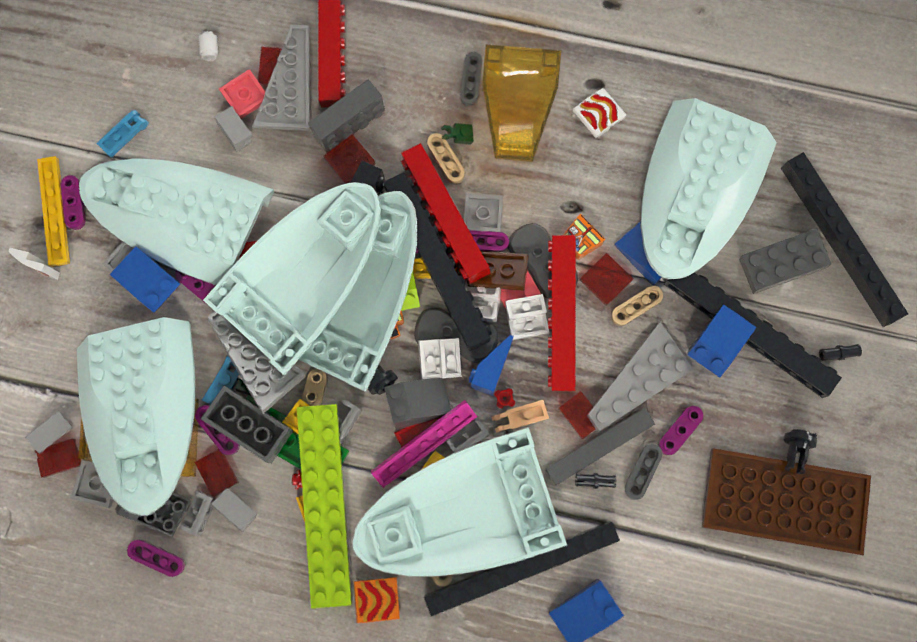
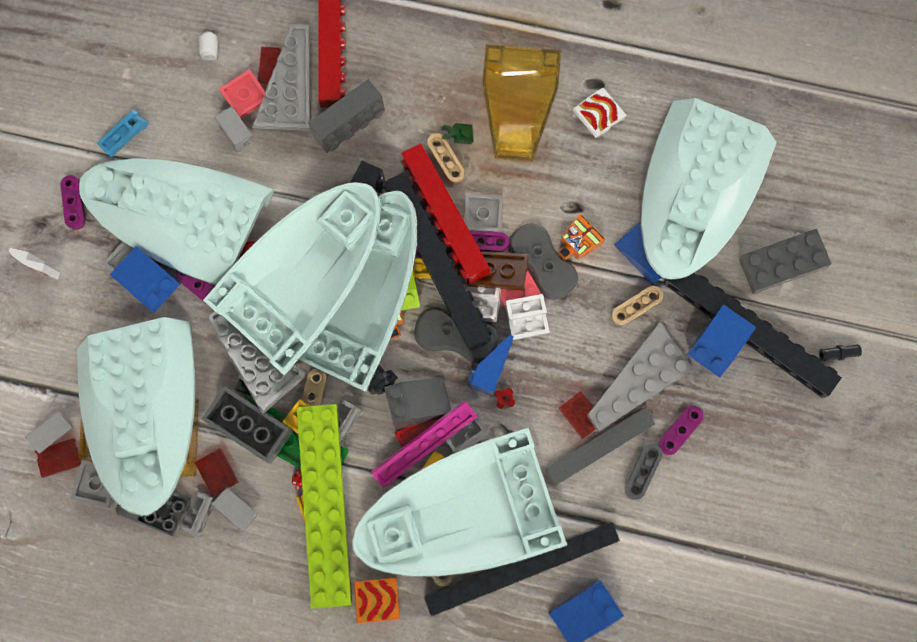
yellow plate [37,156,70,267] -> none
magenta plate [127,540,185,577] -> none
magenta plate [195,405,240,455] -> none
dark azure plate [202,356,239,405] -> none
clear red plate [323,134,376,184] -> none
white slope [418,338,462,380] -> none
dark grey plate [460,52,483,106] -> none
light nougat hinge [491,400,549,433] -> none
red brick [548,235,576,391] -> none
black pin [575,473,616,489] -> none
clear red plate [580,253,633,306] -> none
reddish brown plate [702,448,871,556] -> none
black brick [781,152,909,327] -> none
black piece [783,429,817,474] -> none

